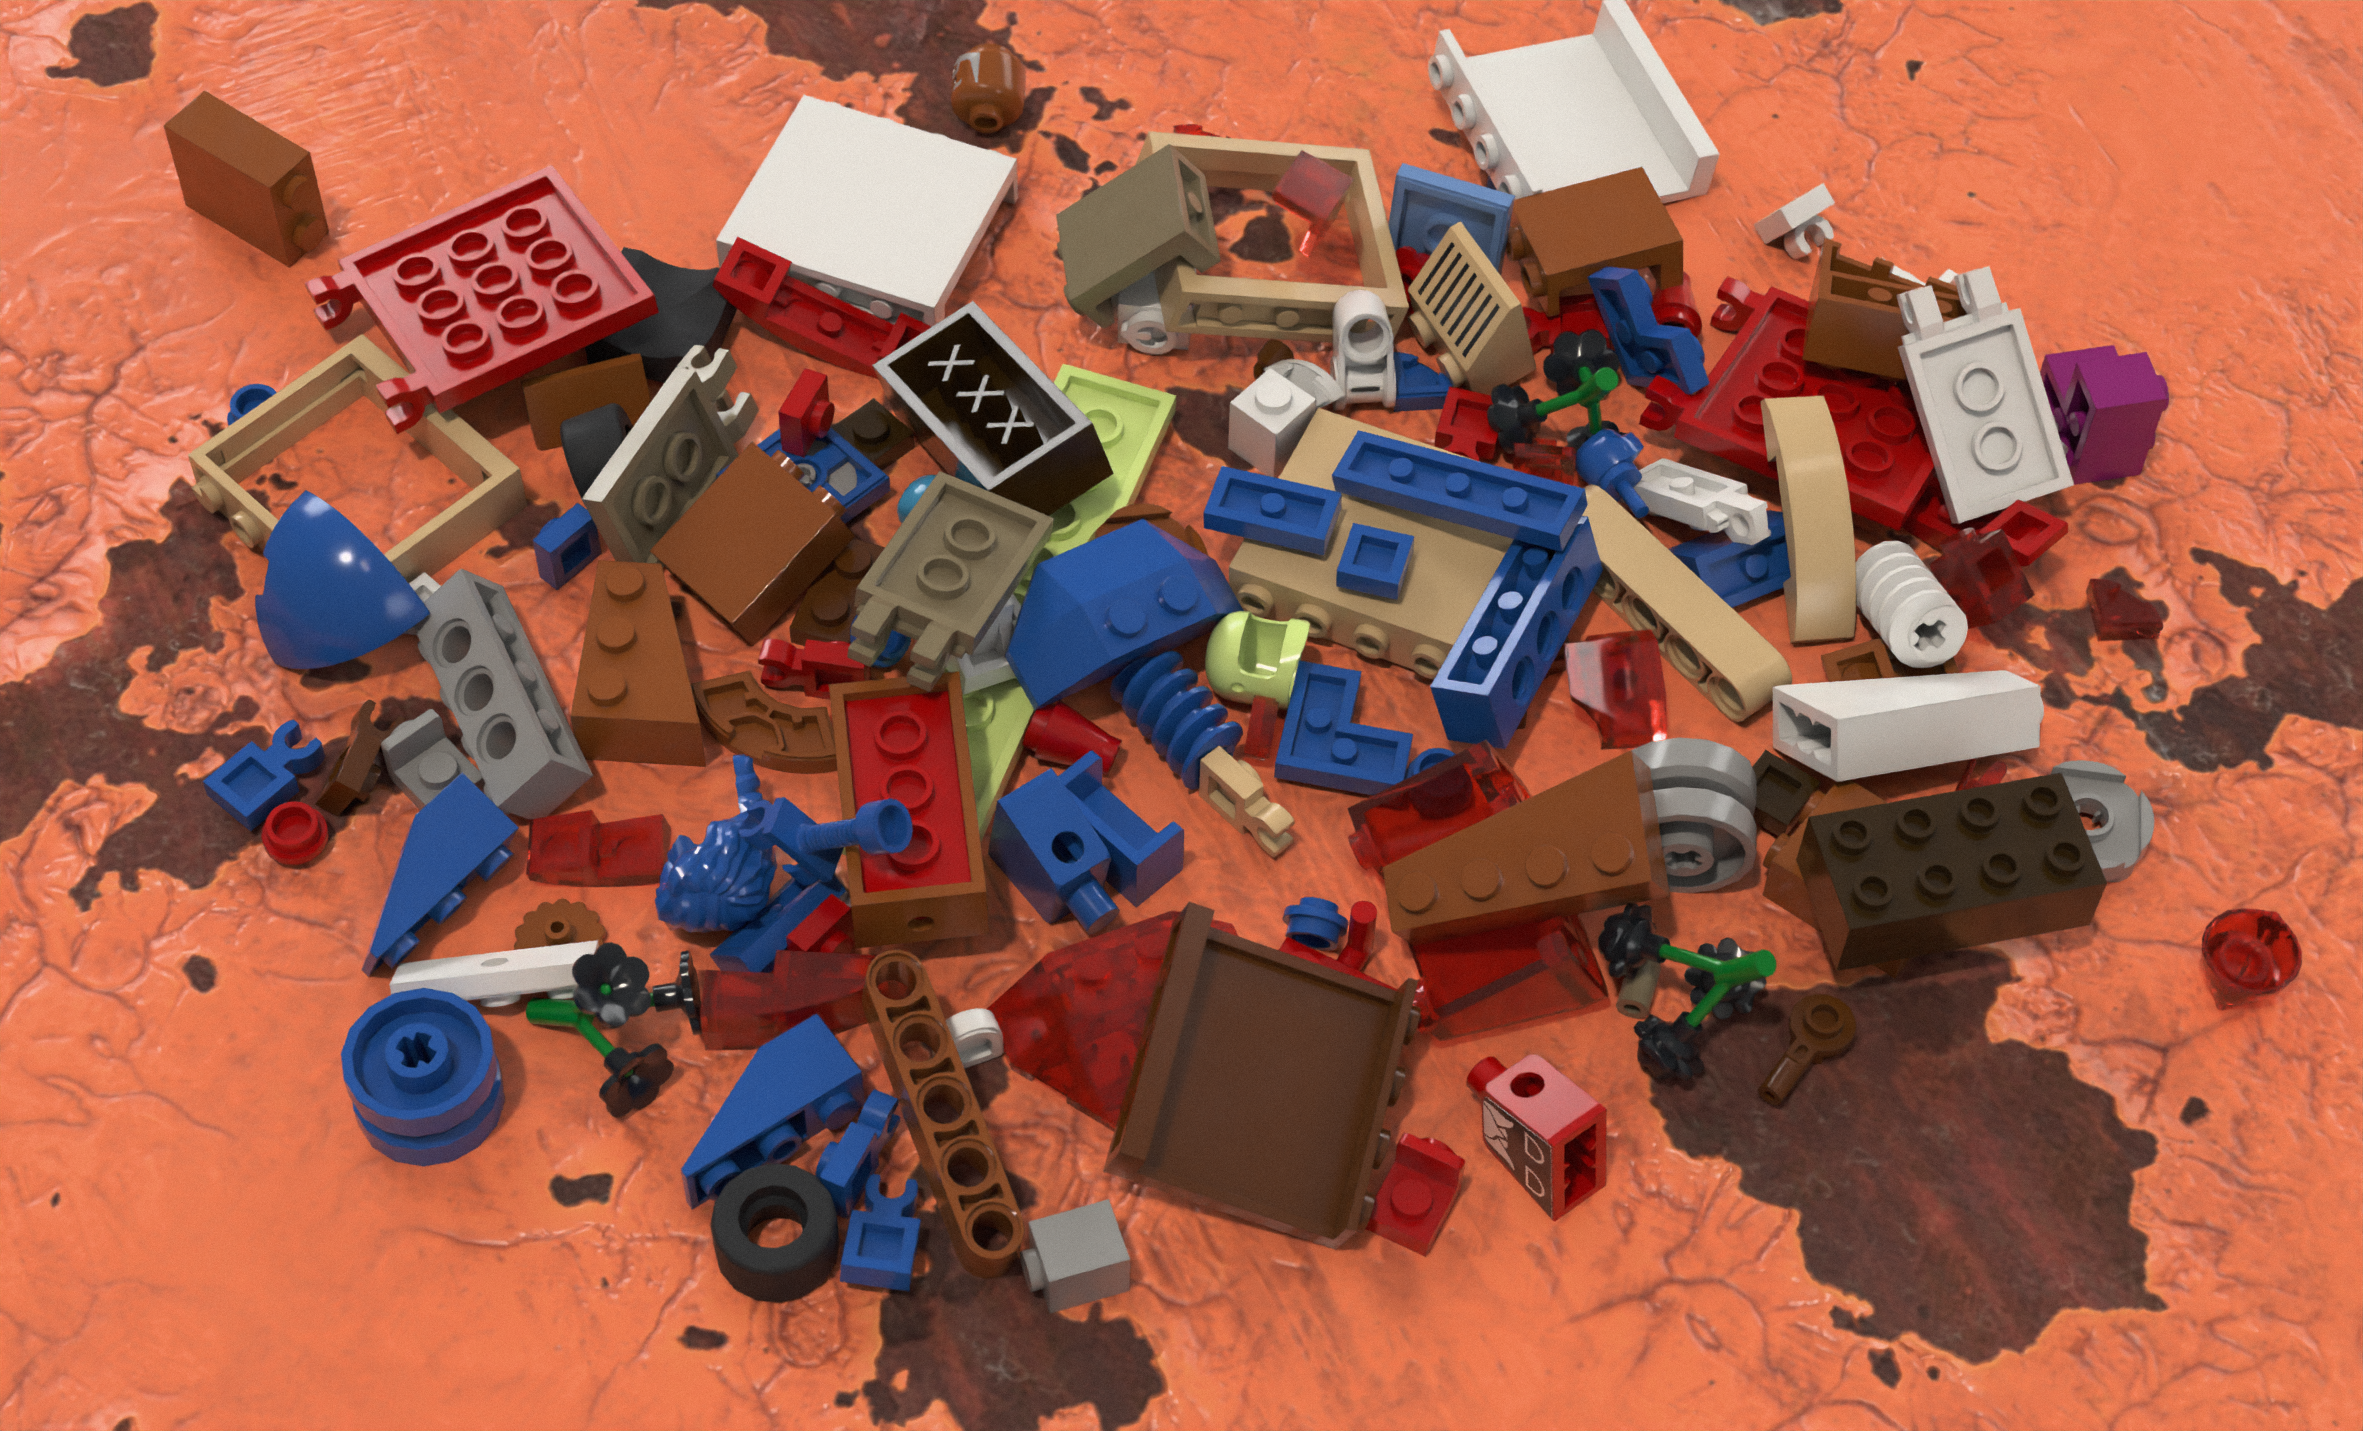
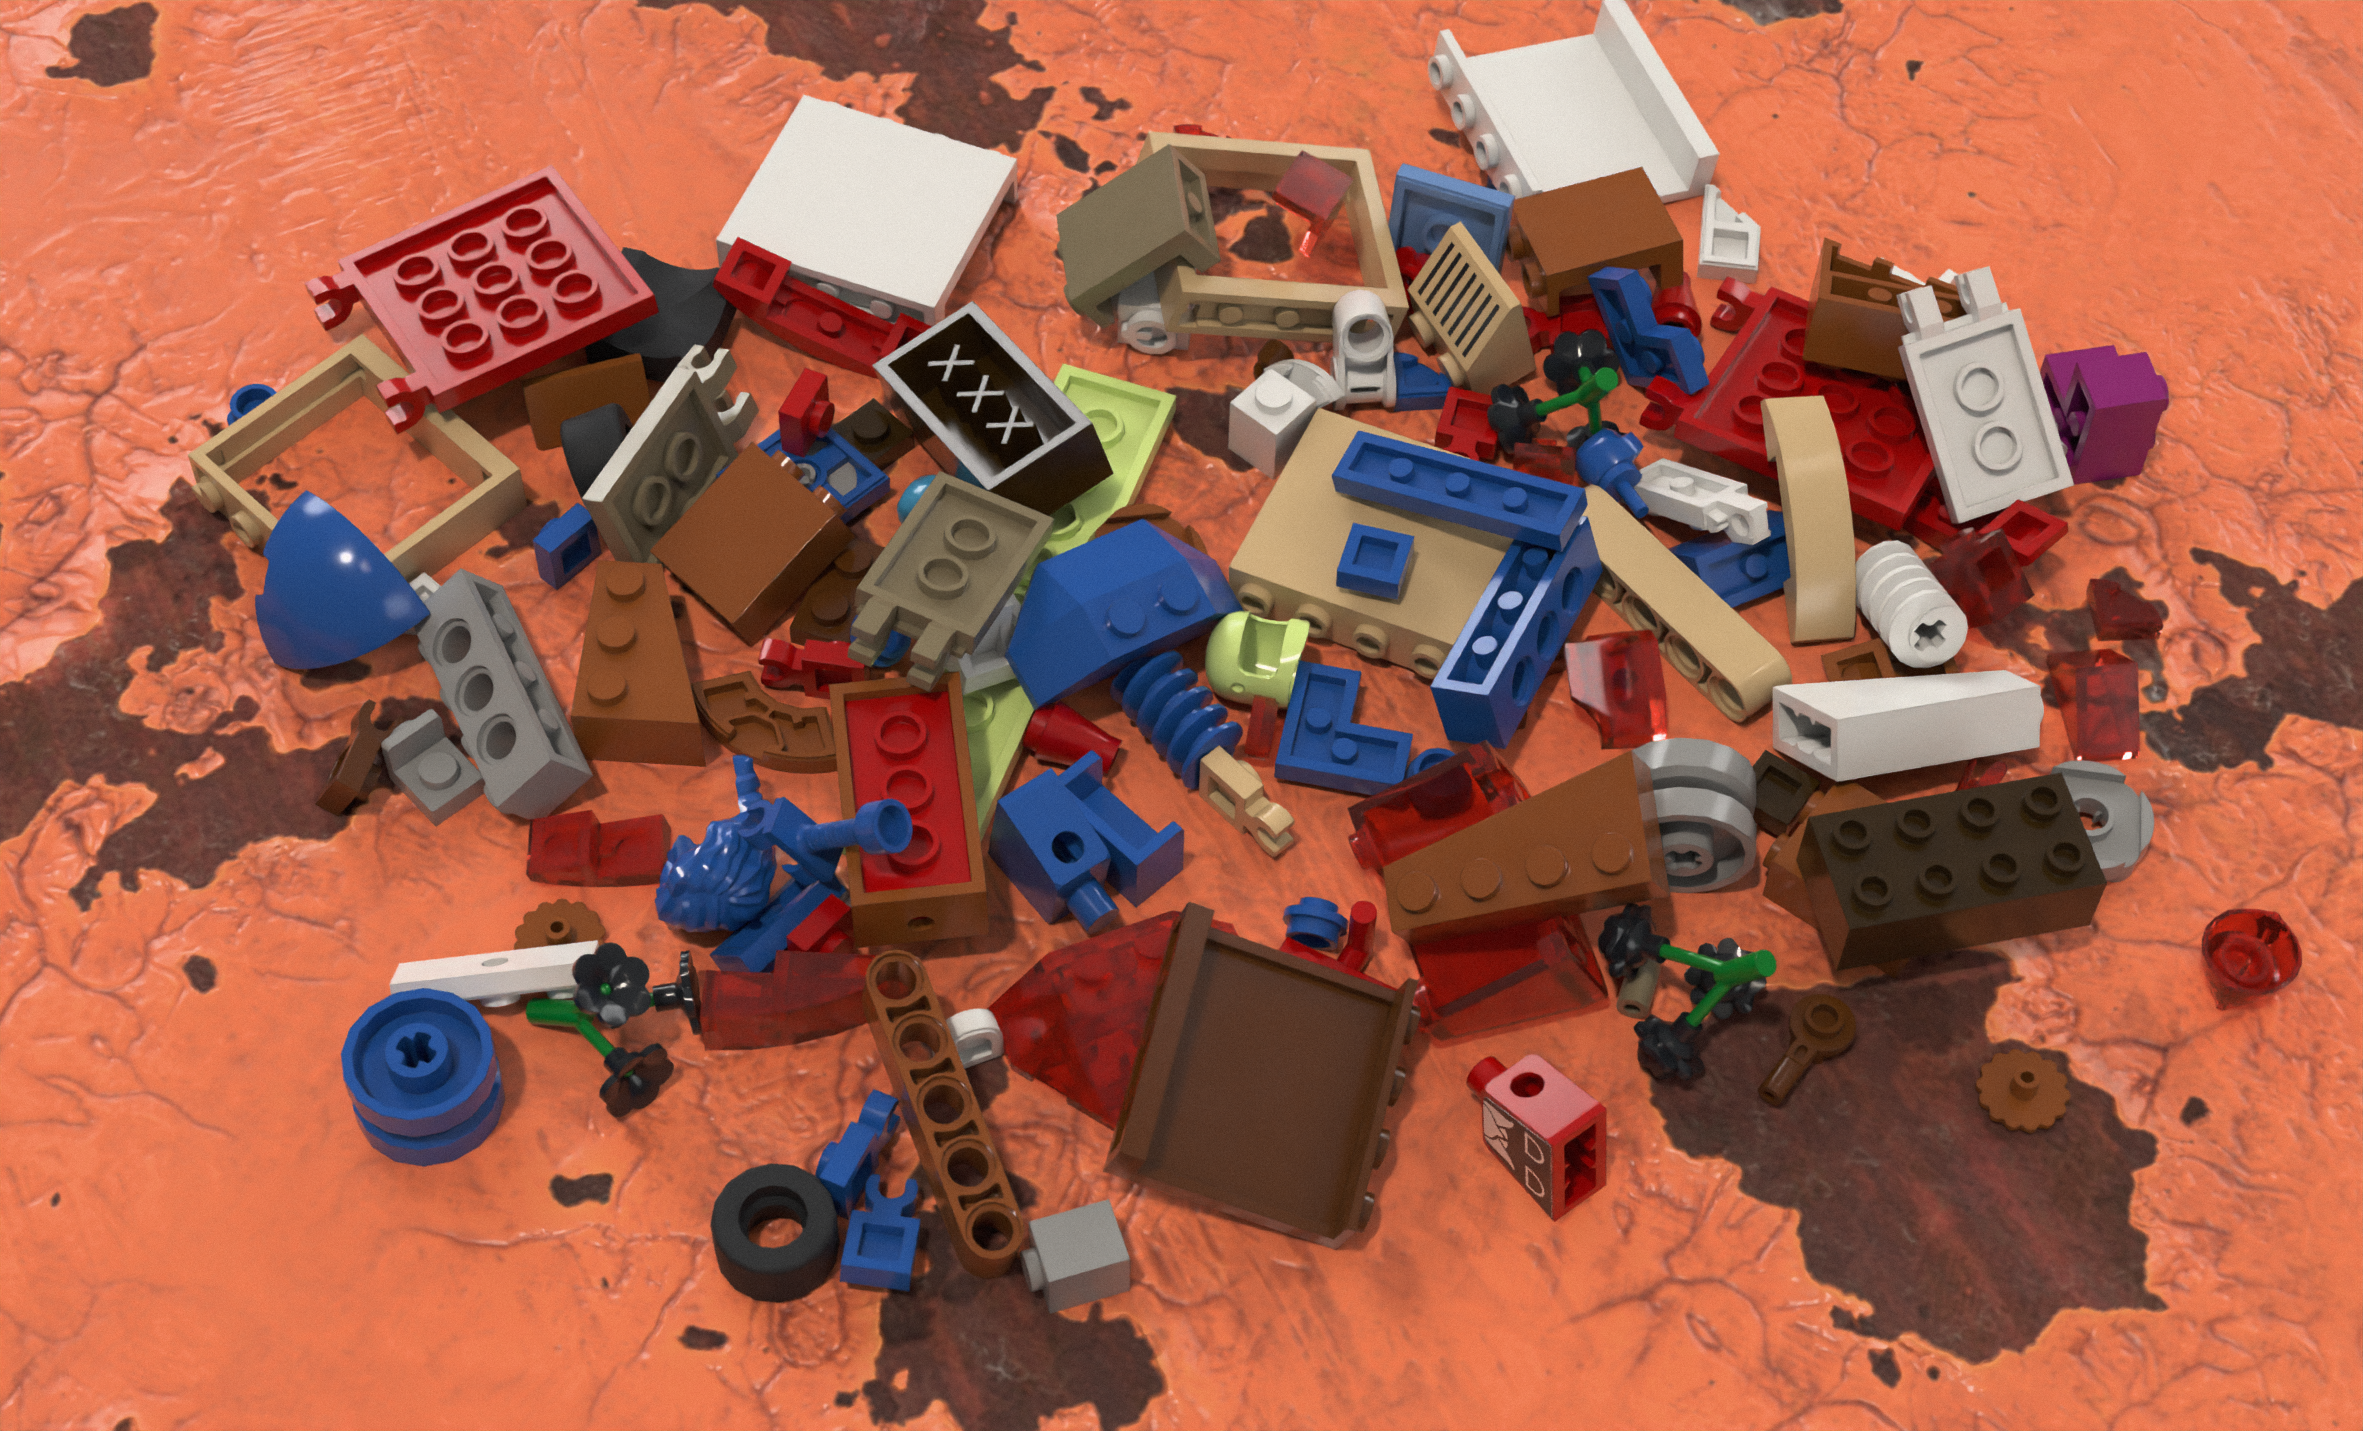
dark orange brick [163,90,329,268] -> none
blue plate [202,720,325,831] -> none
red plate [261,801,329,865] -> none
blue slope [362,773,519,977] -> none
blue slope [681,1013,865,1210] -> none
dark orange head [951,43,1026,133] -> none
blue plate [1203,466,1342,555] -> none
red bracket [1365,1133,1465,1257] -> none
white tile [1753,183,1835,260] -> none
none -> white tile [1697,184,1761,284]
none -> dark orange piece [1975,1049,2071,1134]
none -> clear red slope [2046,649,2140,762]

